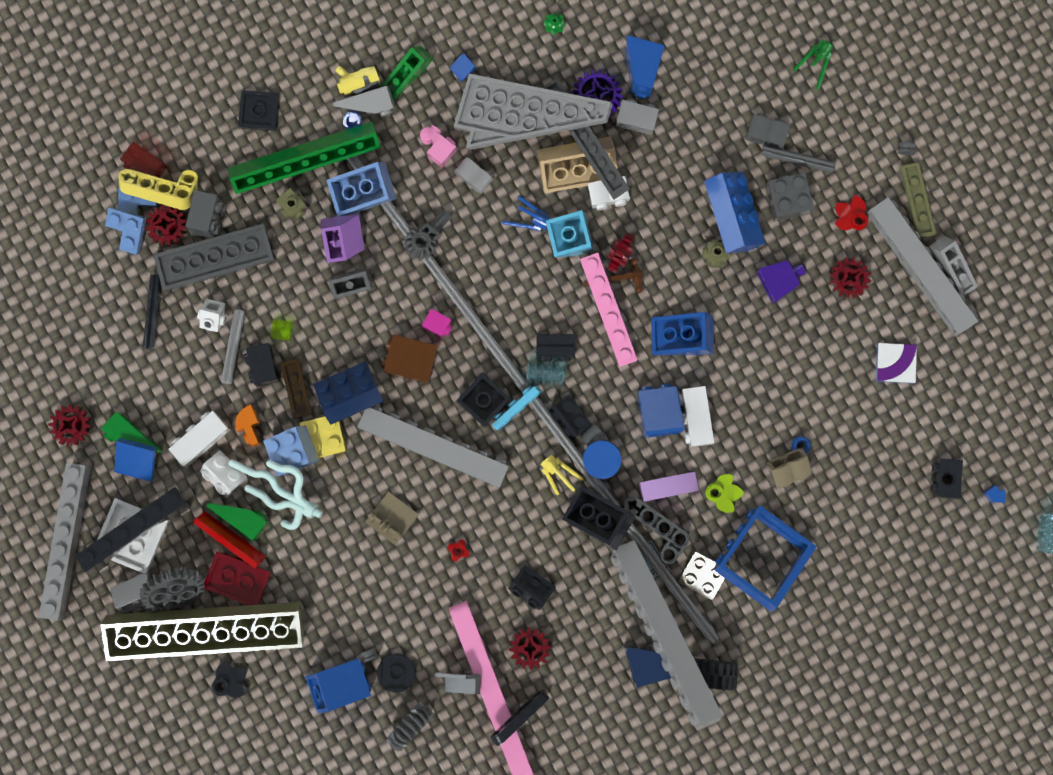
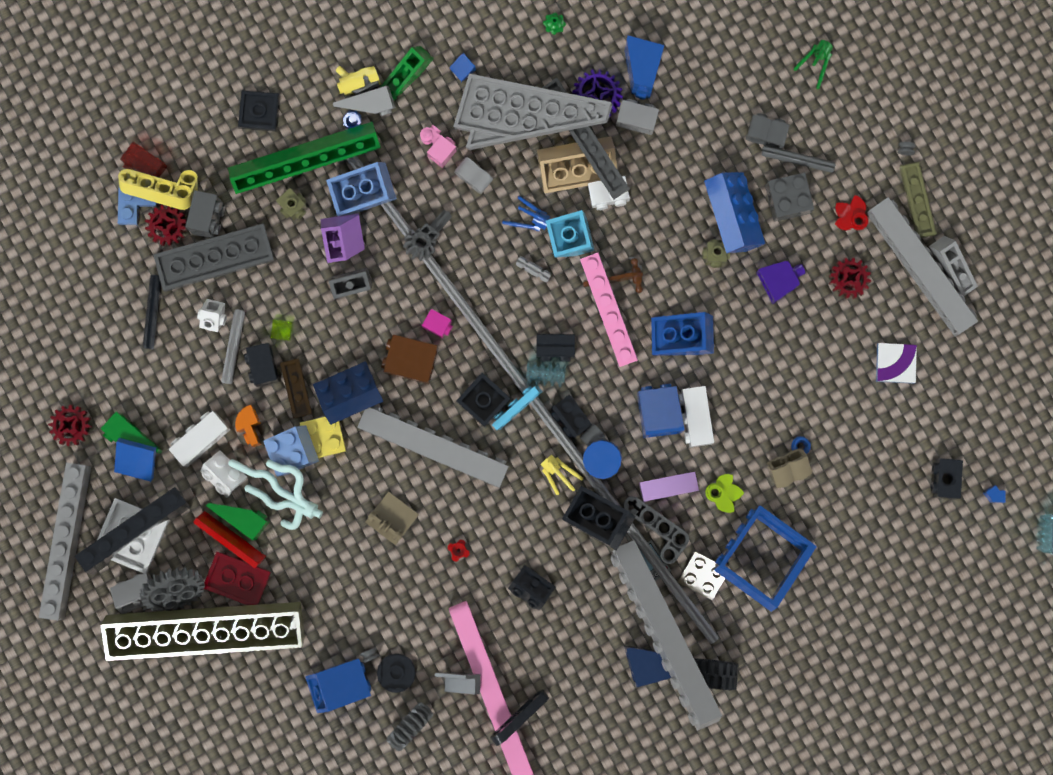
medium blue plate [105,207,146,255] -> none
black plate [212,661,248,698] -> none
dark red gear [509,627,551,670] -> none
dark red gear [607,233,635,273] -> none
none -> light grey axle [516,256,551,282]

